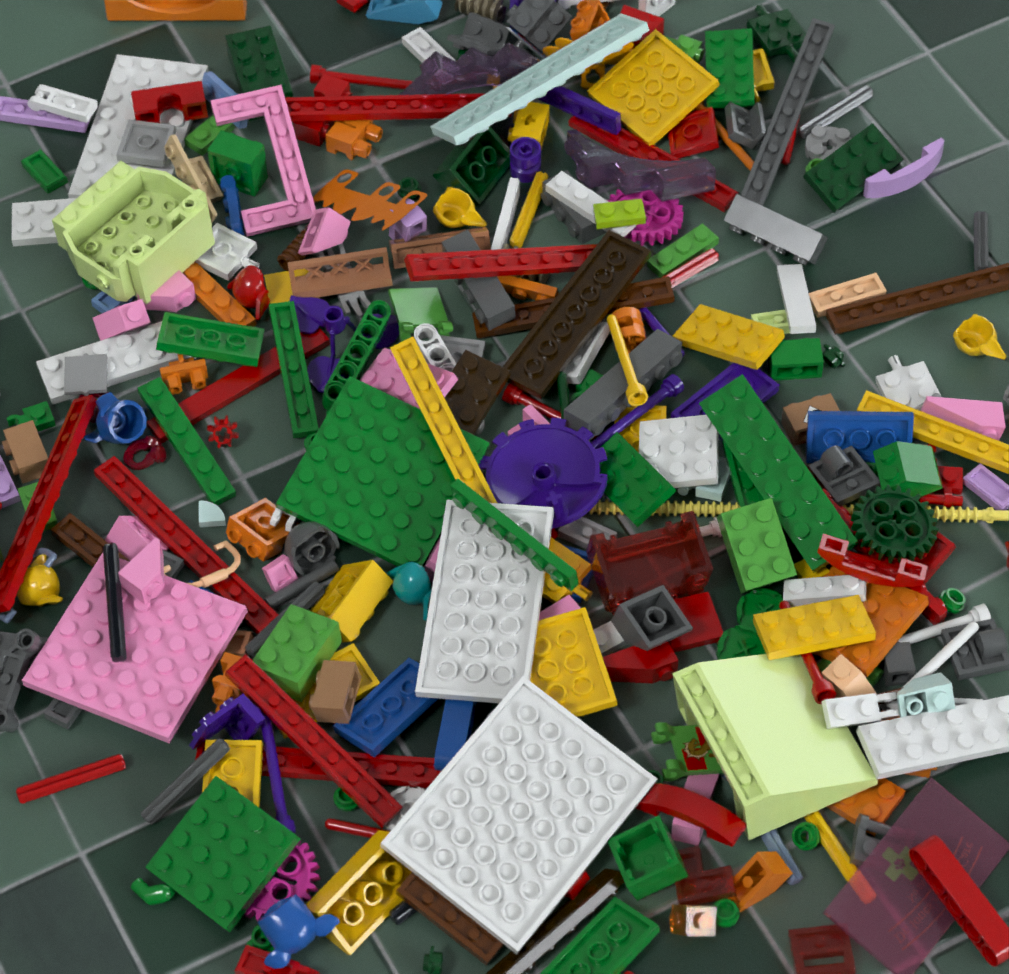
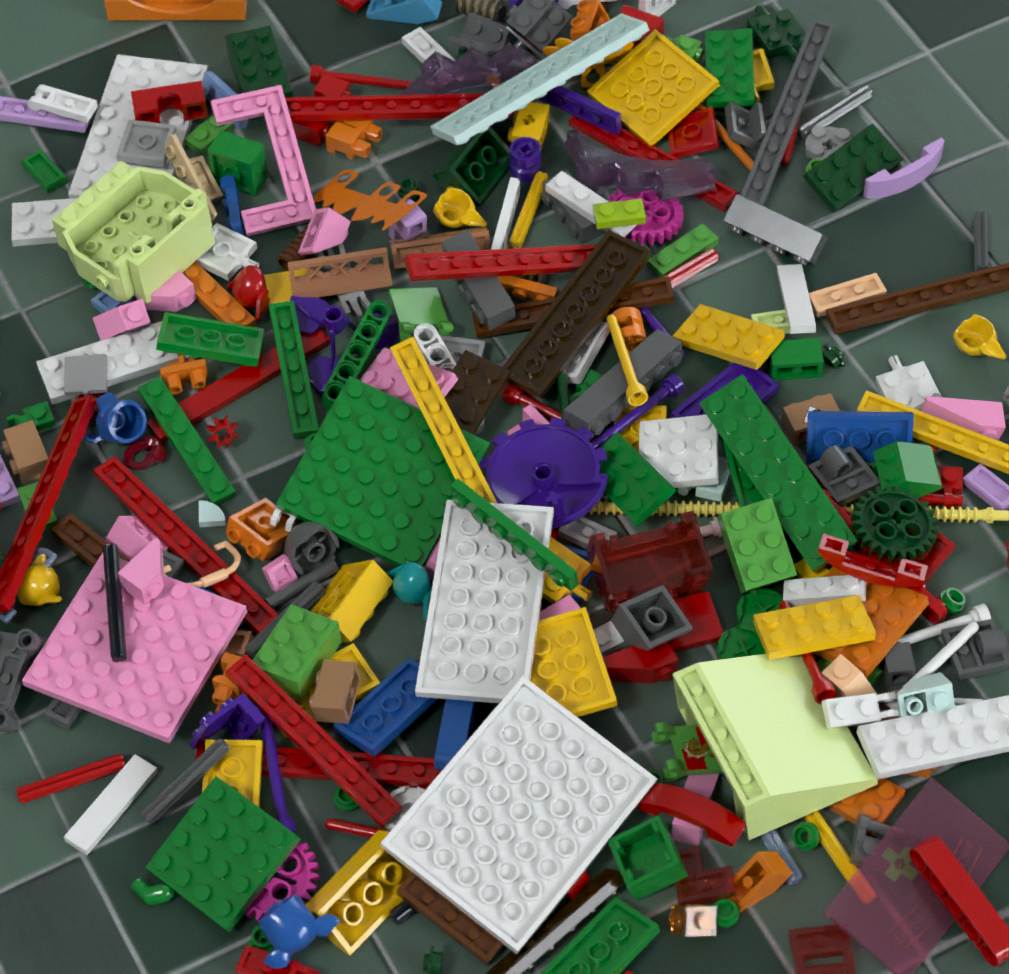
none -> white tile [64,754,158,855]

